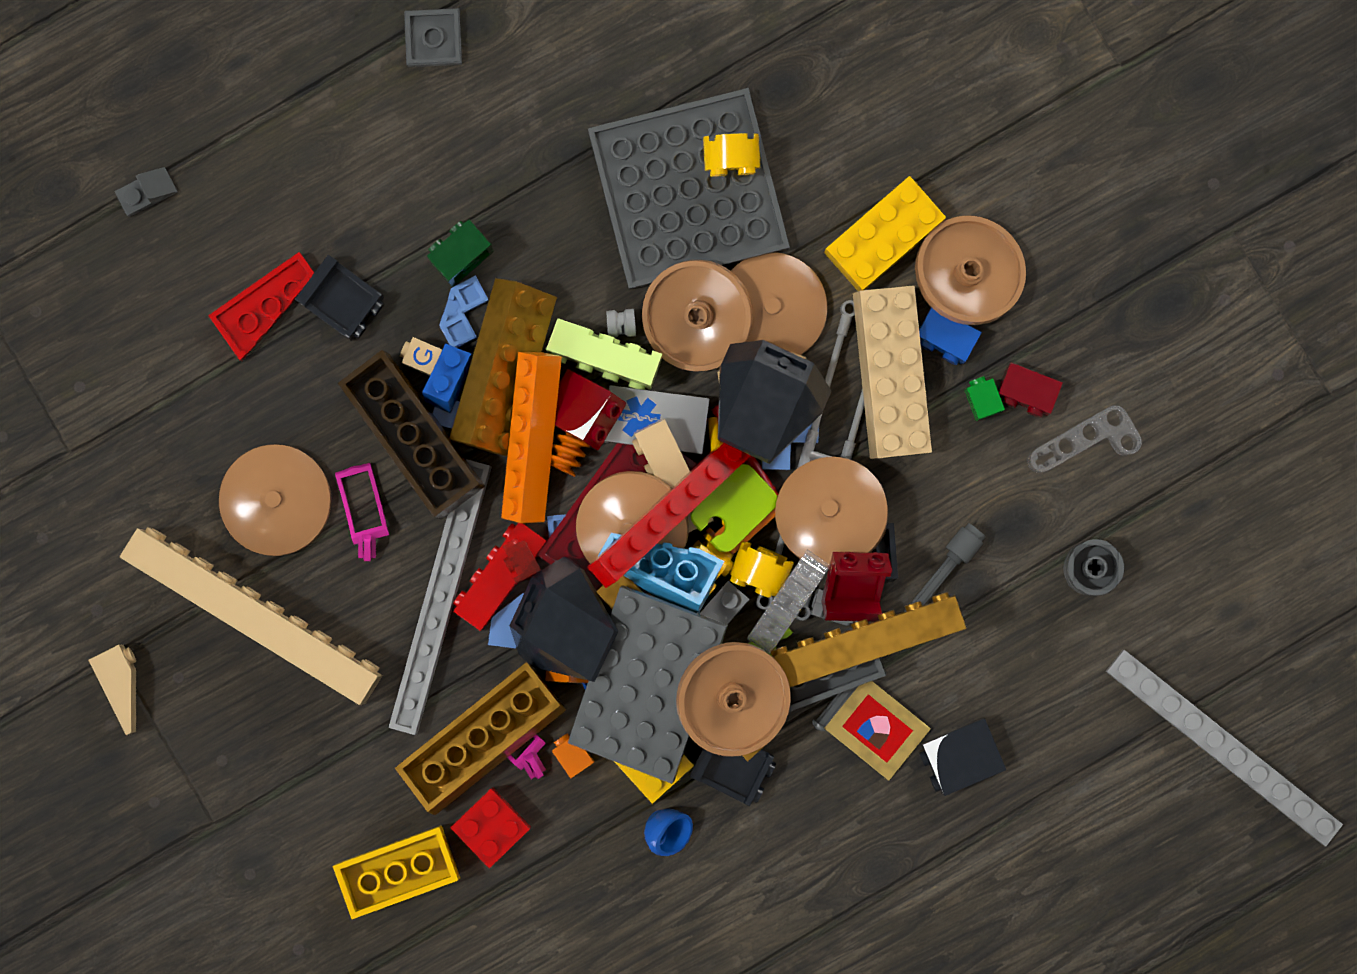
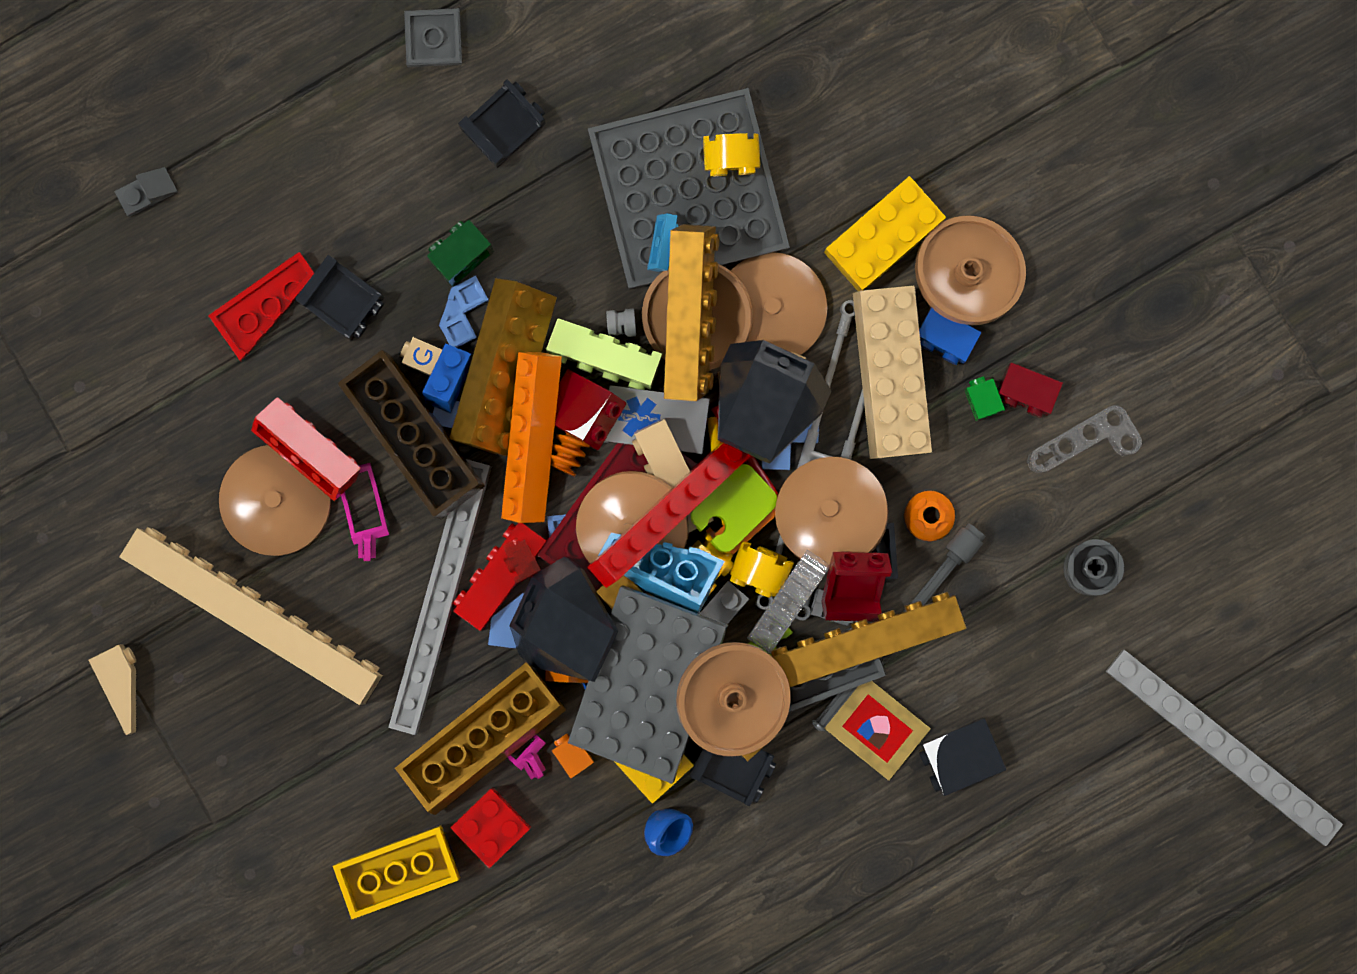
none -> brick [251,397,361,502]
none -> black panel [458,79,546,168]
none -> dark azure plate [647,213,678,272]
none -> brick [664,224,719,401]
none -> orange piece [904,491,955,541]

